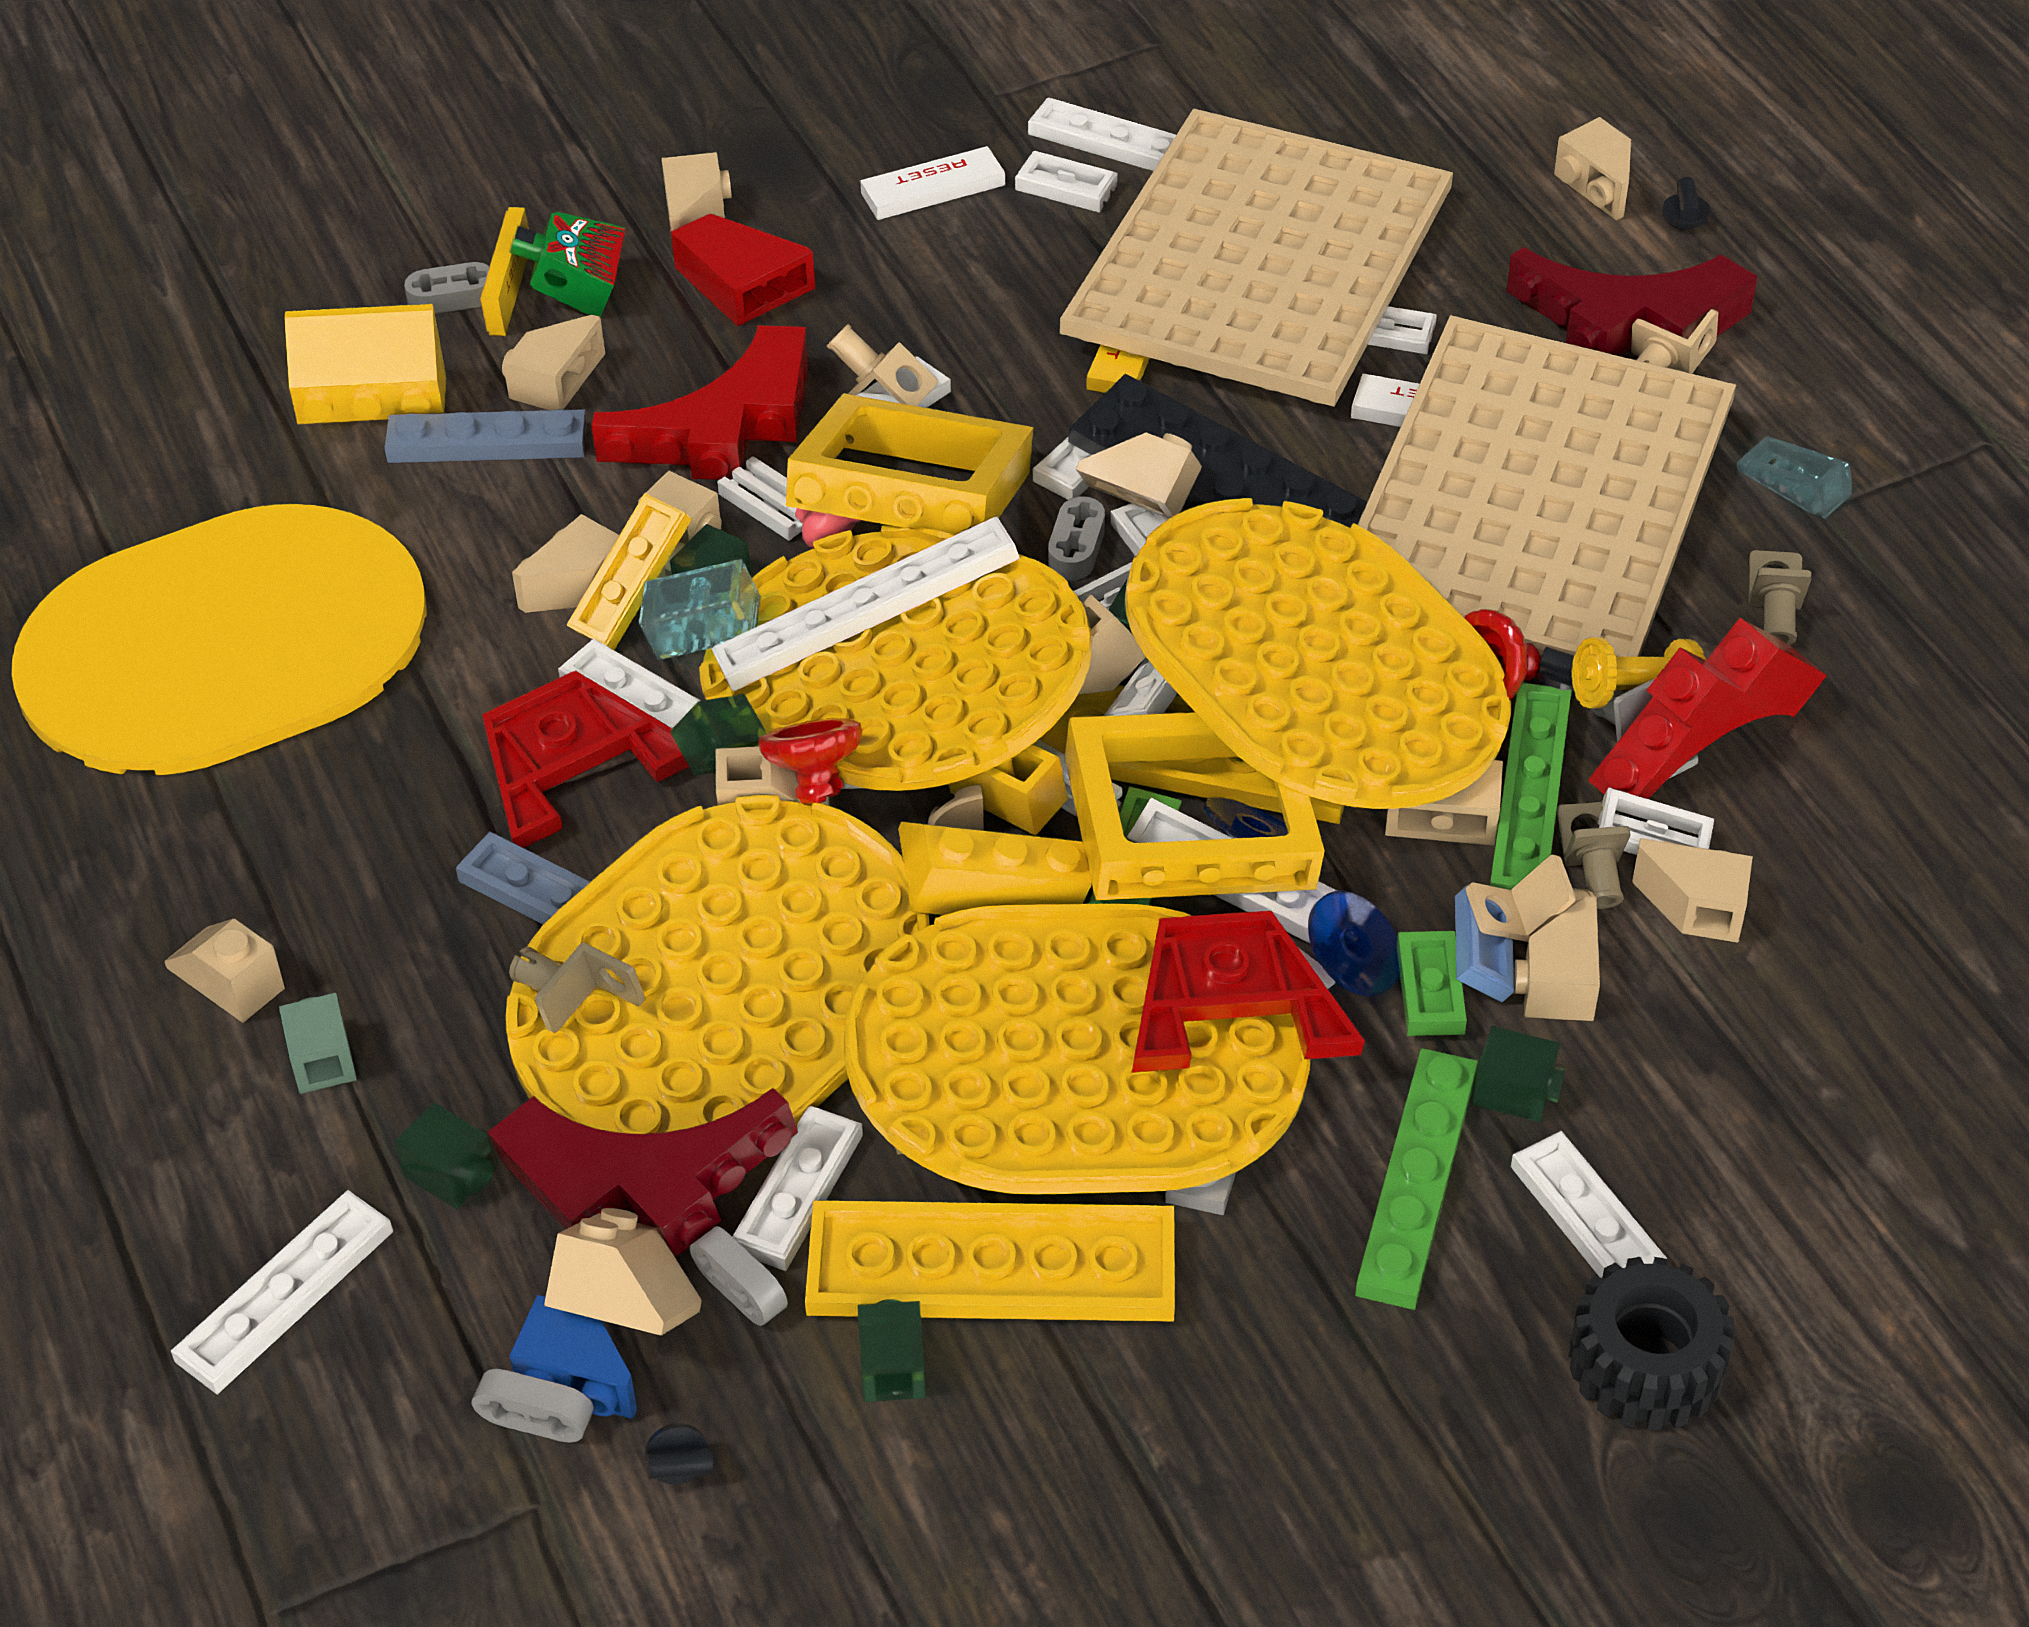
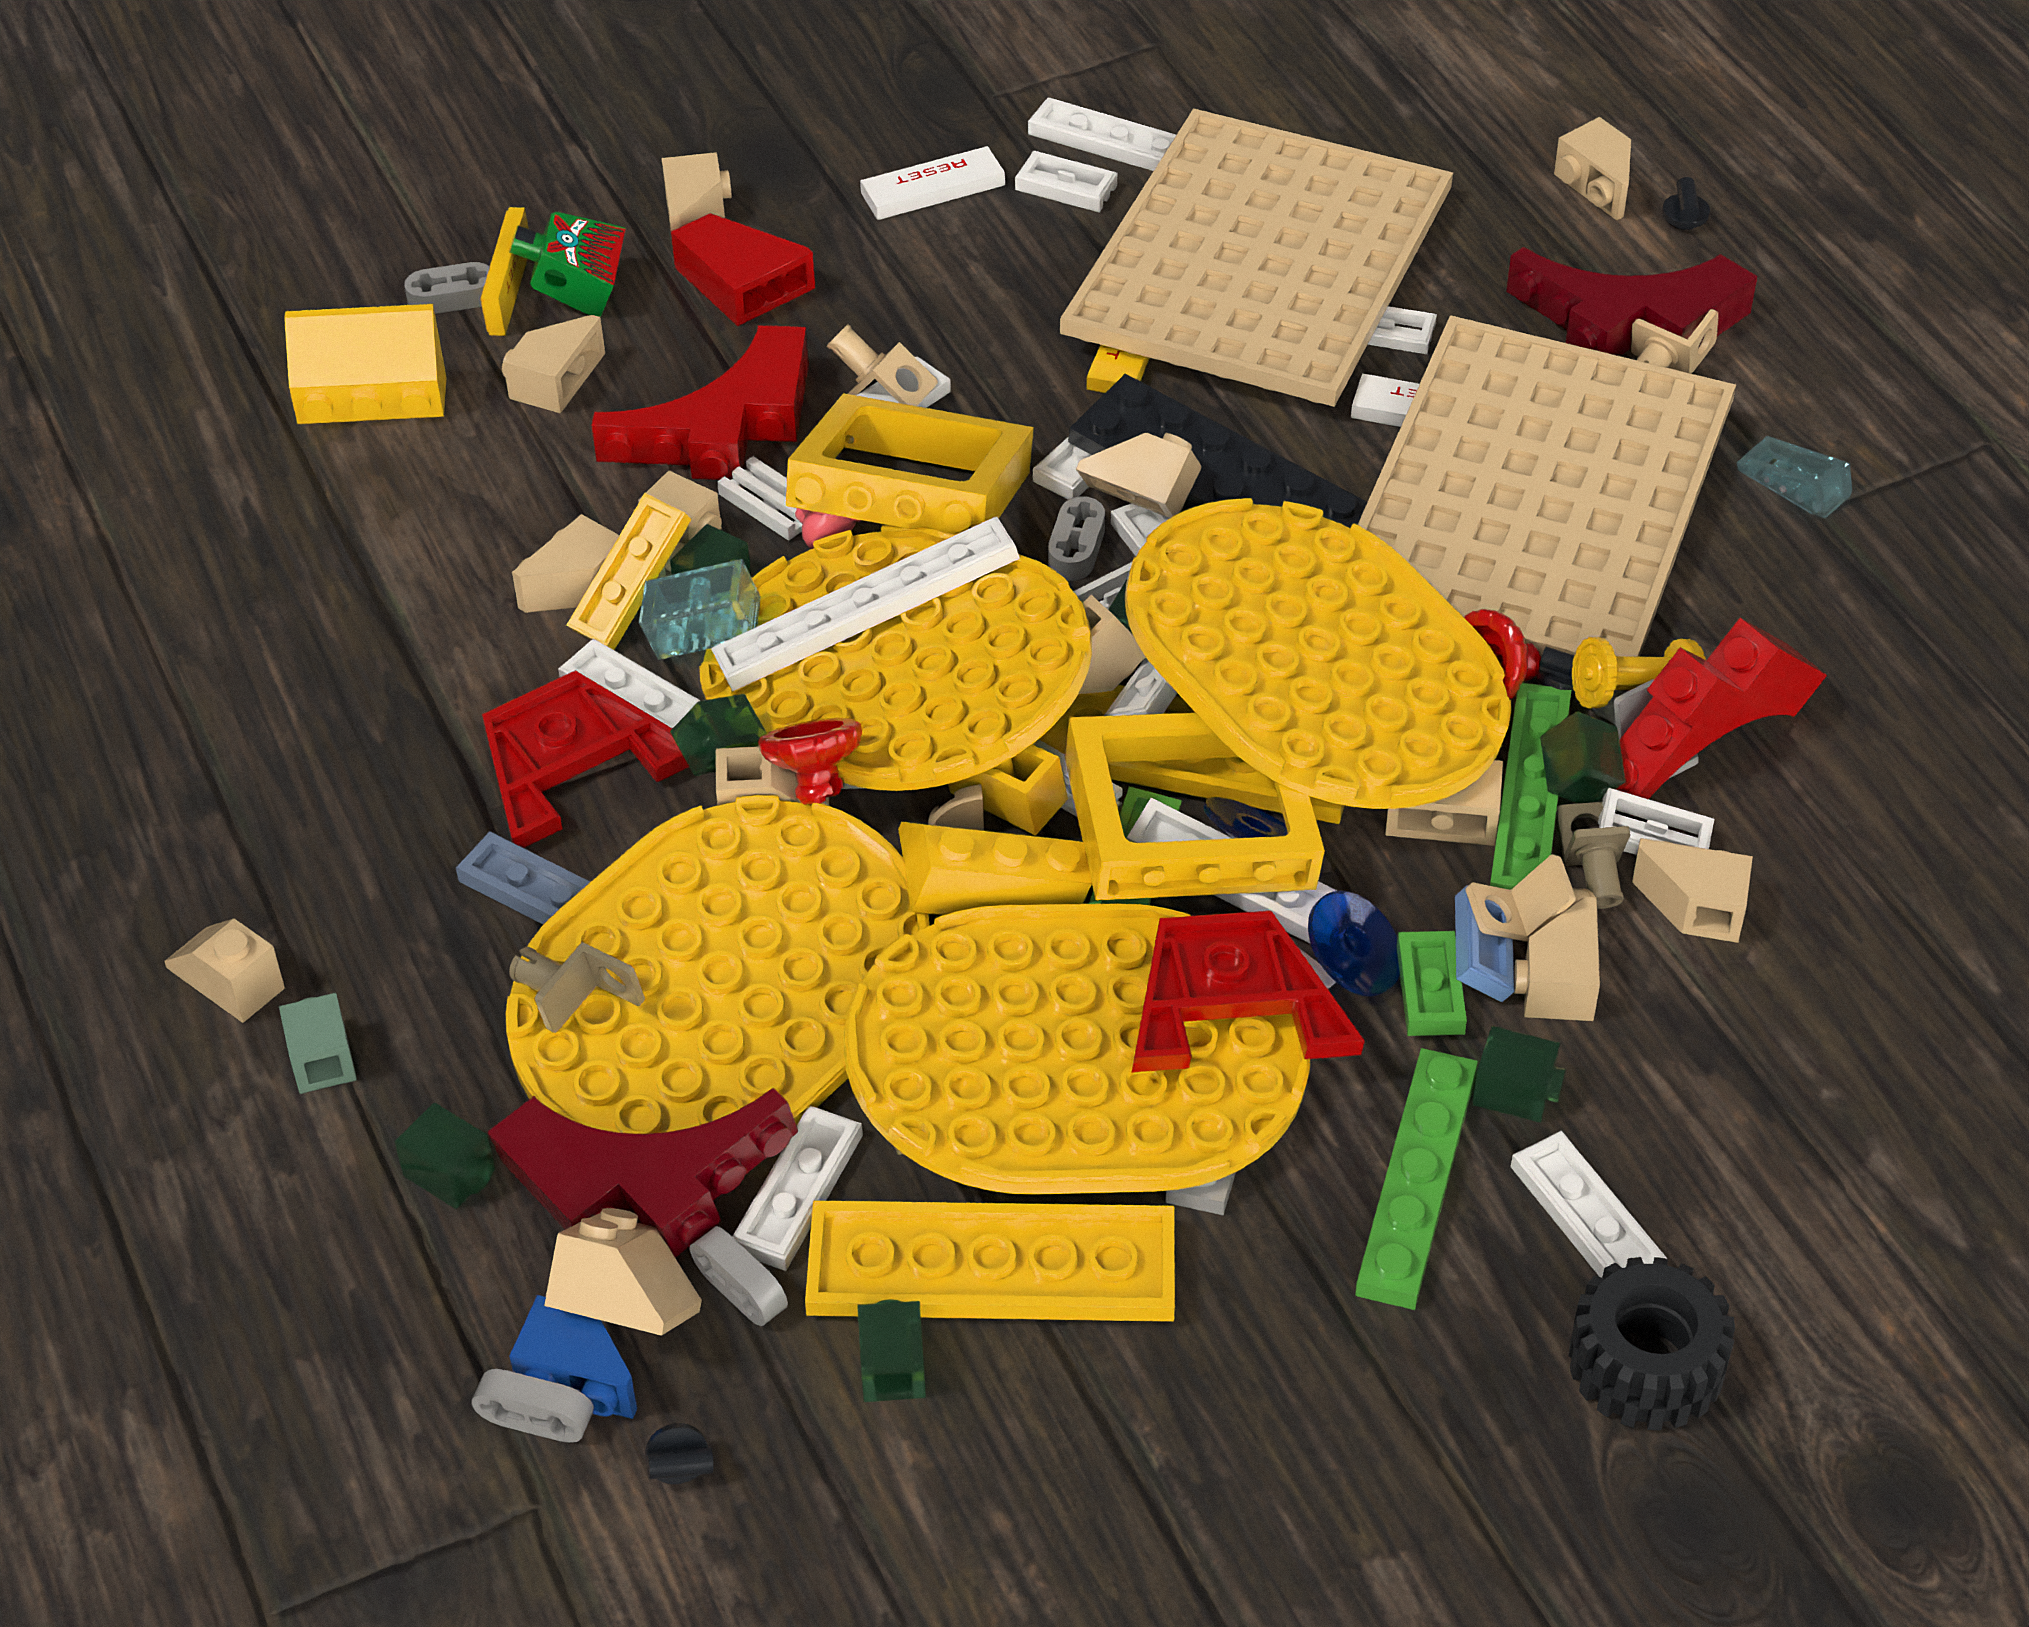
yellow tile [12,504,427,775] -> none
white tile [171,1190,393,1395] -> none
sand blue plate [384,409,587,463] -> none
dark tan bracket [1749,550,1811,645] -> none
none -> clear green brick [1540,711,1626,803]

